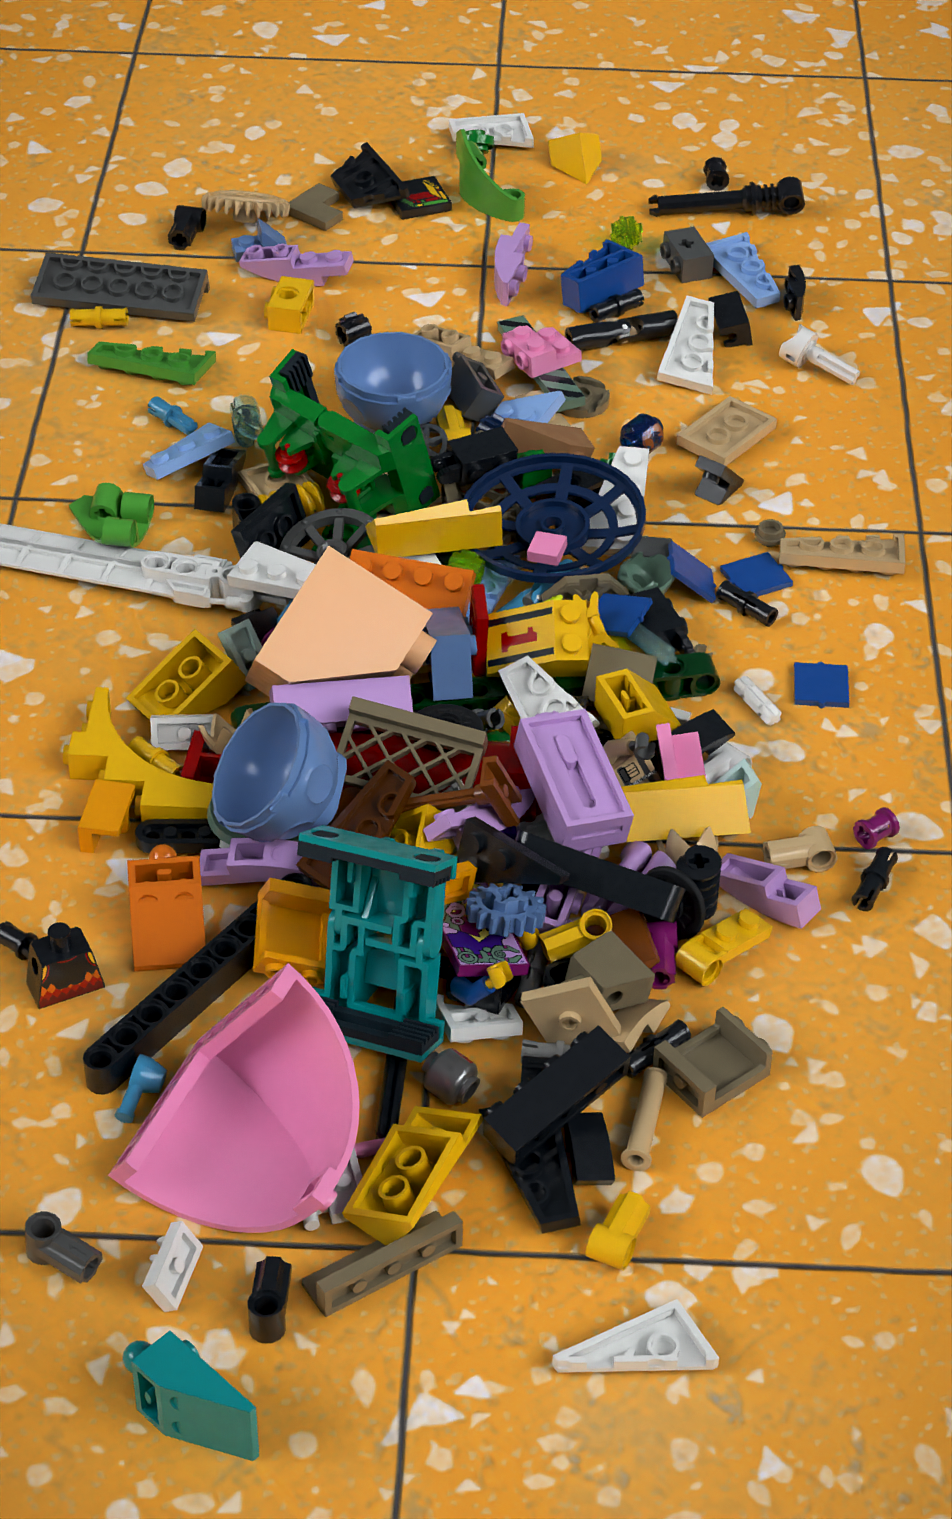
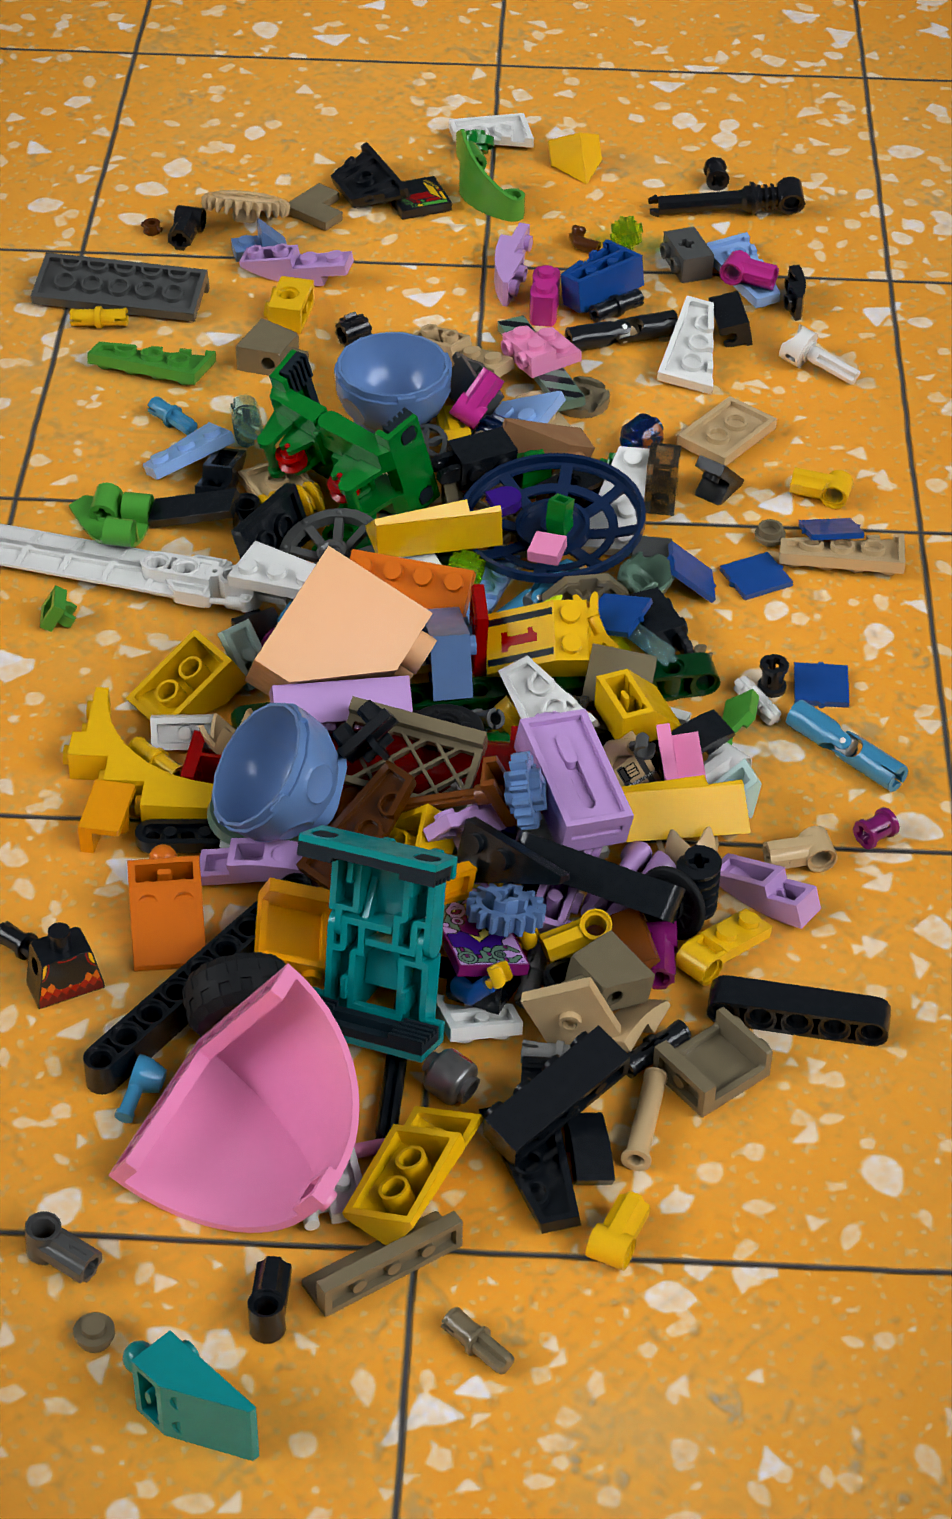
white plate [142,1221,203,1312] -> none
white wing [552,1299,719,1373] -> none
black pin [716,580,778,627] -> none
black pin [851,847,898,911] -> none
none -> bright green tile [40,585,77,632]
none -> dark tan plate [73,1312,115,1353]
none -> reddish brown piece [141,218,163,236]
none -> black tile [148,488,241,528]
none -> black tyre [182,952,286,1037]
none -> dark tan torso [236,318,309,376]
none -> black hips [332,700,399,764]
none -> dark tan axle [441,1307,514,1374]
none -> dark pink piece [449,367,505,430]
none -> dark purple tile [485,486,522,517]
none -> medium blue gear [504,751,547,831]
none -> dark pink brick [529,265,560,327]
none -> green piece [546,493,575,536]
none -> reddish brown arm [569,225,601,253]
none -> clear smoke brick [645,442,682,516]
none -> black beam [707,975,891,1046]
none -> dark pink piece [719,250,779,290]
none -> bright green tile [722,689,759,745]
none -> black bush [757,654,789,698]
none -> dark azure piece [786,700,908,792]
none -> yellow piece [789,467,854,509]
none -> blue piece [798,518,864,540]

